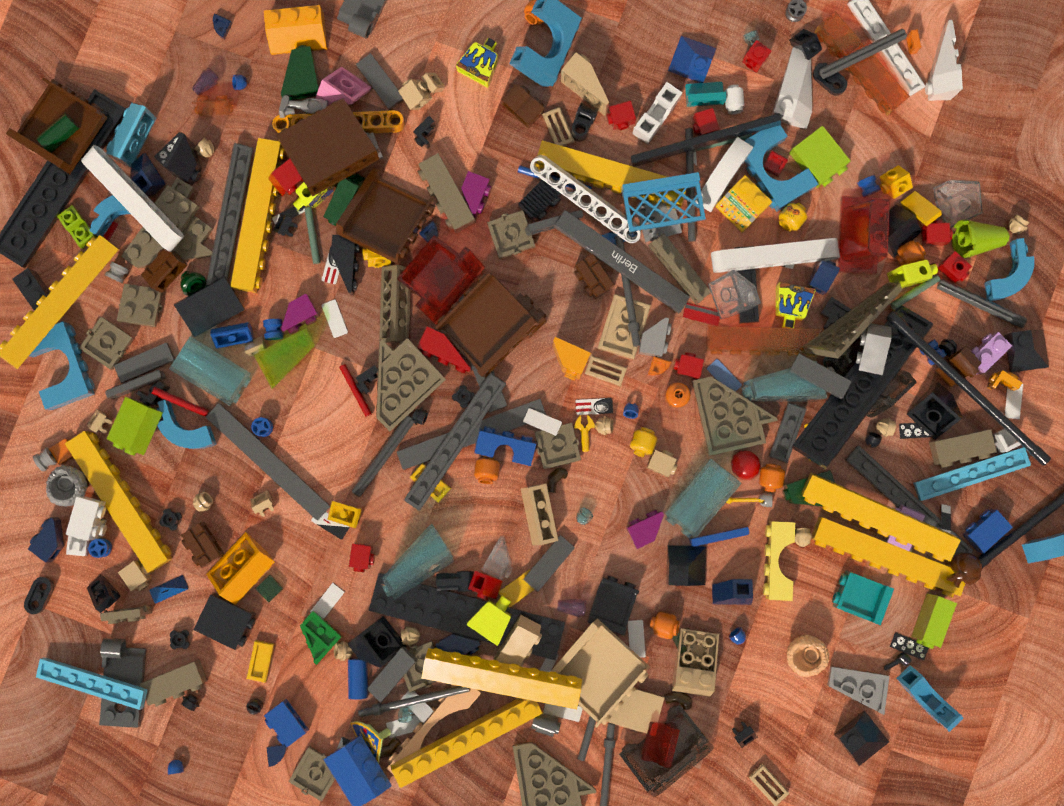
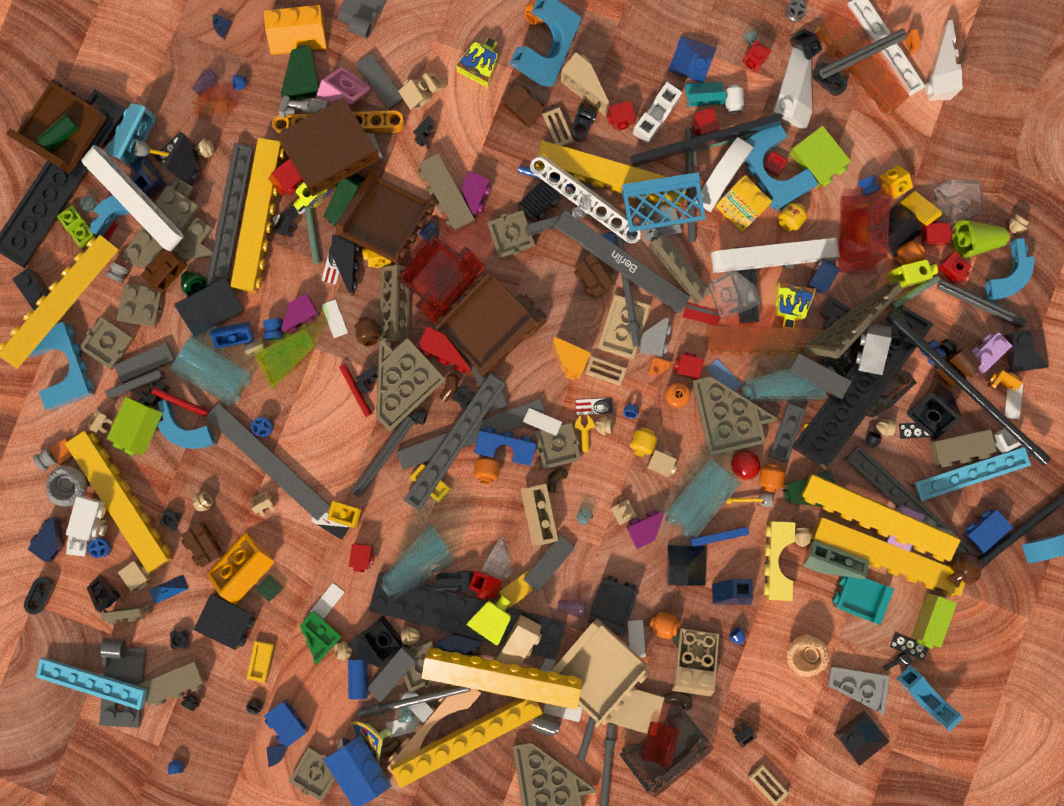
sticker [941,504,951,534] -> none
none -> clear light blue hinge [80,196,97,212]
none -> light grey hinge [134,140,170,157]
none -> reddish brown head [354,317,381,347]
none -> reddish brown arm [440,374,459,402]
none -> clear arm [570,194,591,219]
none -> tan tile [611,499,637,525]
none -> sand green slope [803,540,870,579]

